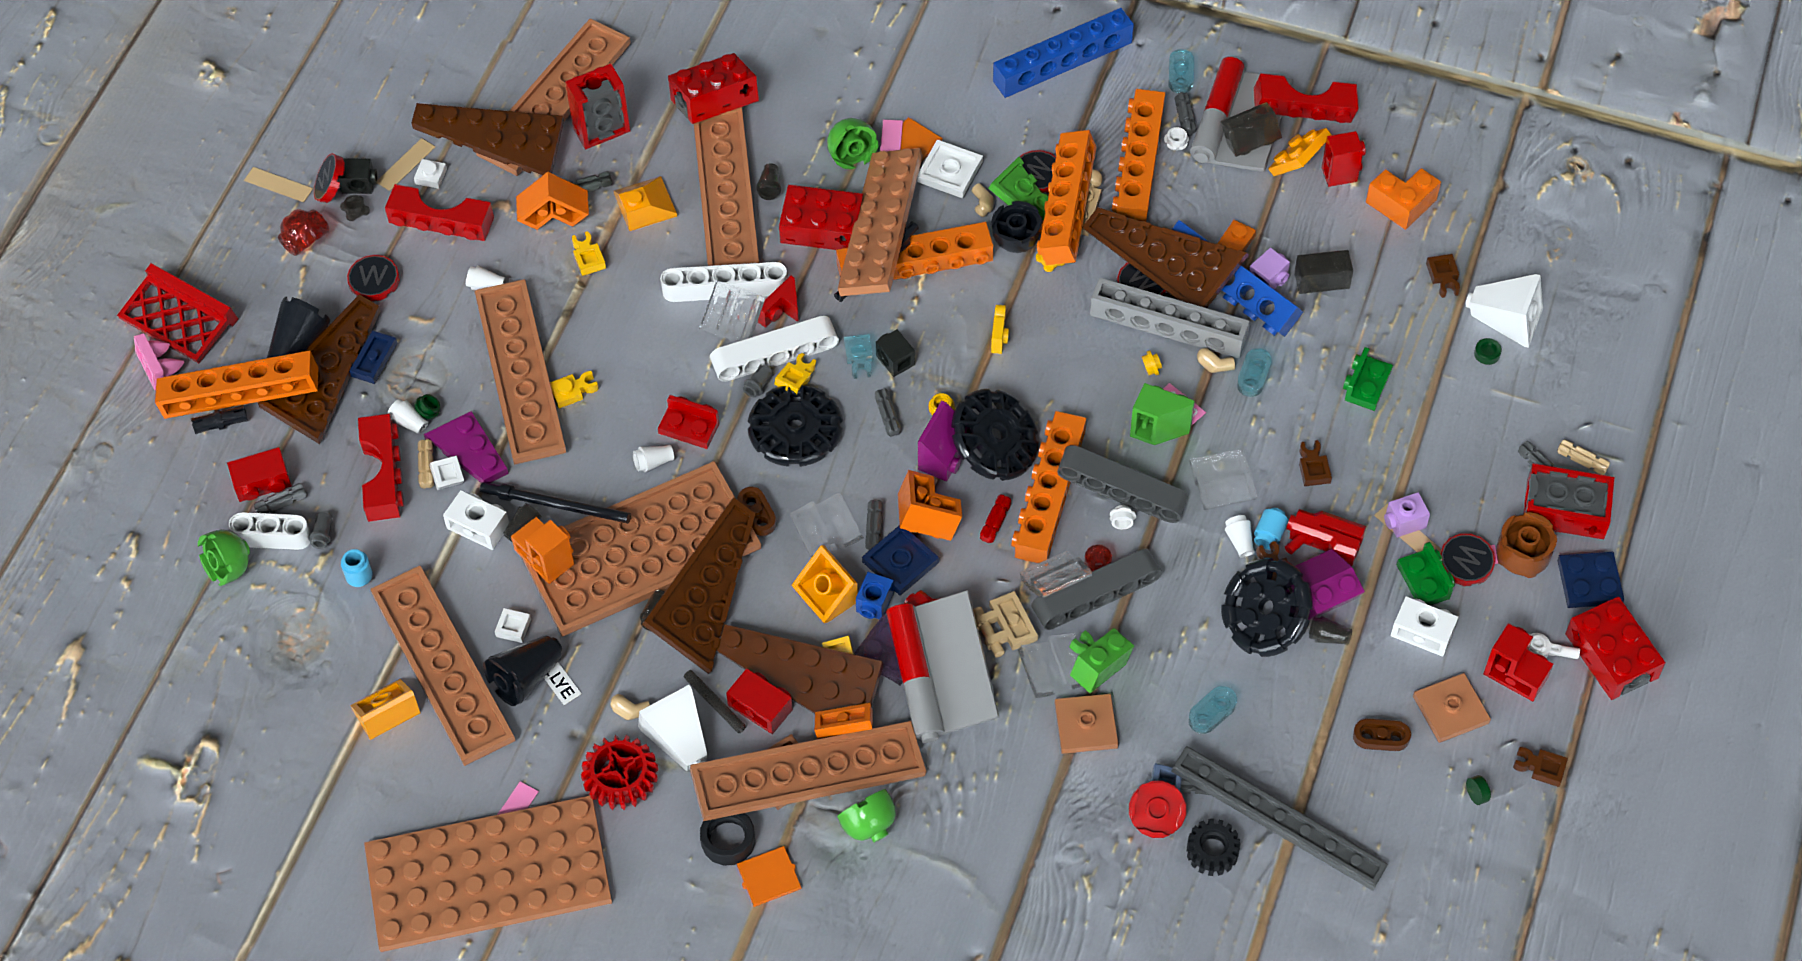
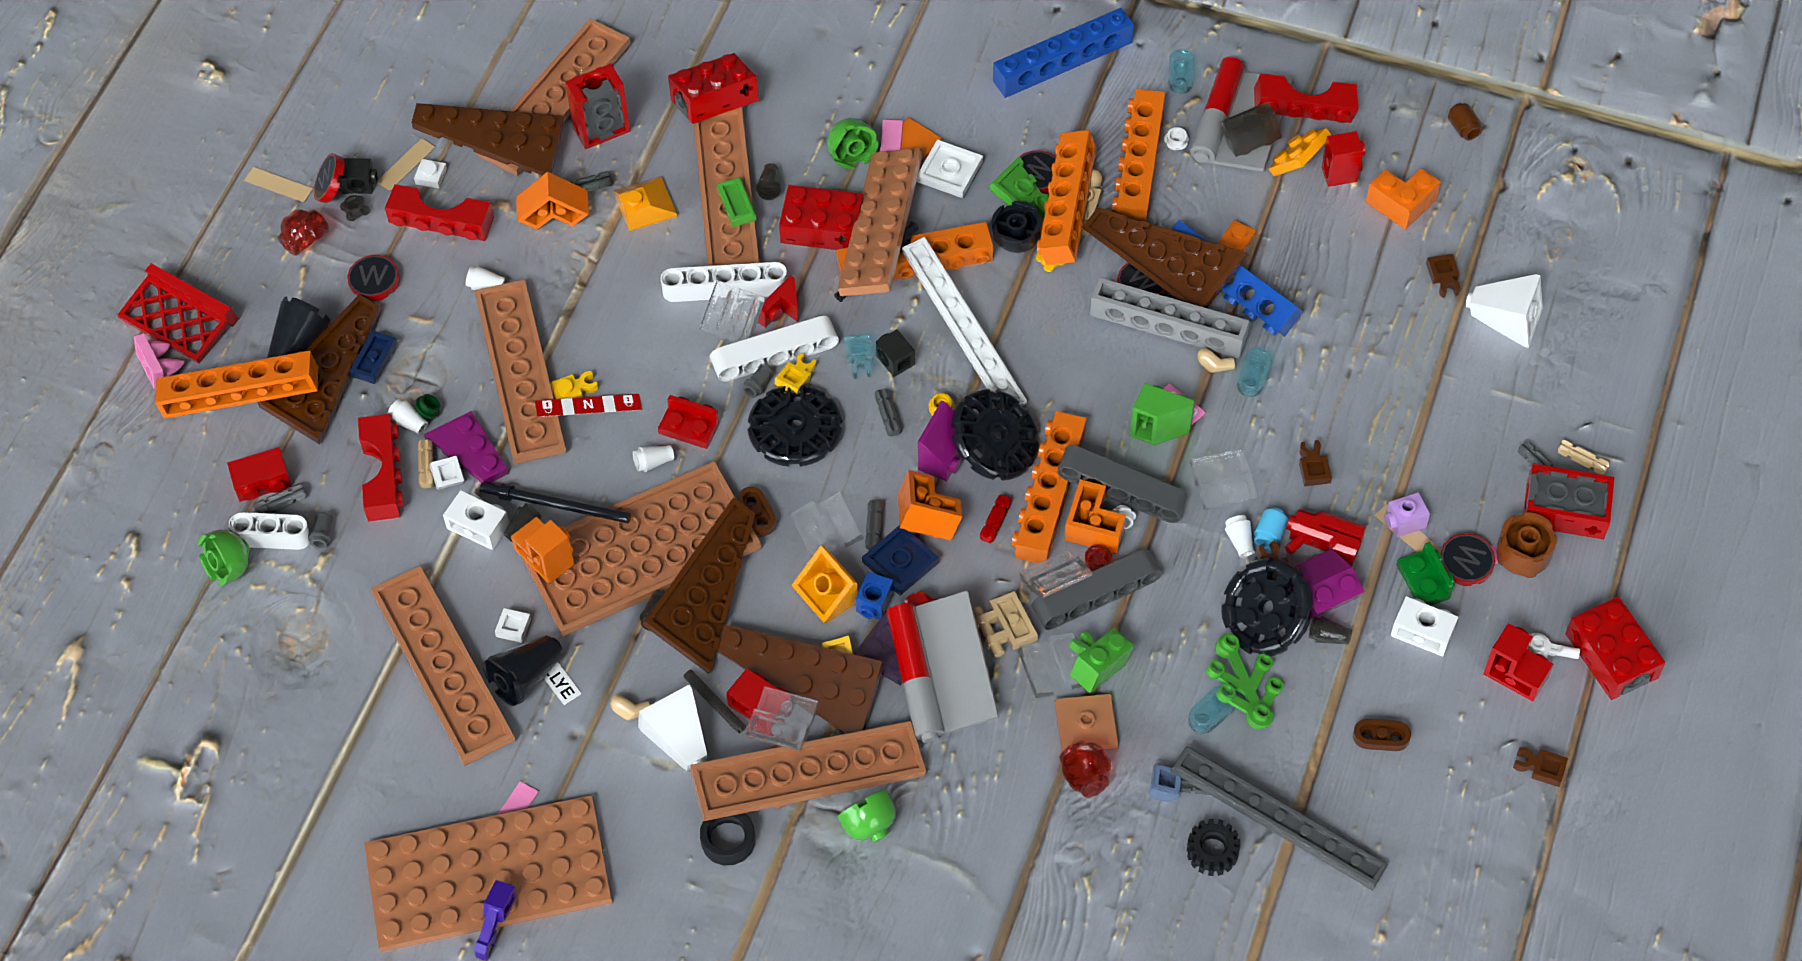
black pin [191,405,248,434] -> none
medium azure brick [341,549,373,587] -> none
light orange slope [350,679,420,740] -> none
yellow plate [572,231,606,276] -> none
red gear [581,734,658,810] -> none
orange piece [737,846,801,907] -> none
orange plate [814,703,873,739] -> none
tan arm [972,183,995,217] -> none
yellow plate [991,305,1009,354] -> none
red tile [1129,780,1186,838] -> none
yellow plate [1141,350,1162,376] -> none
dark grey axle [1174,92,1197,136] -> none
lavender brick [1249,248,1290,289] -> none
clear smoke brick [1294,250,1353,294] -> none
green bracket [1343,347,1393,411] -> none
nougat plate [1413,673,1491,743] -> none
dark green tile [1466,775,1491,805] -> none
dark green tile [1474,338,1502,365] -> none
dark blue plate [1557,552,1624,608] -> none
none -> dark purple piece [475,880,517,961]
none -> red sticker [535,394,642,417]
none -> bright green tile [716,177,756,228]
none -> clear slope [745,686,819,751]
none -> white tile [902,237,1027,412]
none -> clear red hair [1059,740,1112,798]
none -> orange brick [1065,479,1126,554]
none -> bright green plant [1206,634,1284,730]
none -> reddish brown brick [1448,103,1483,141]

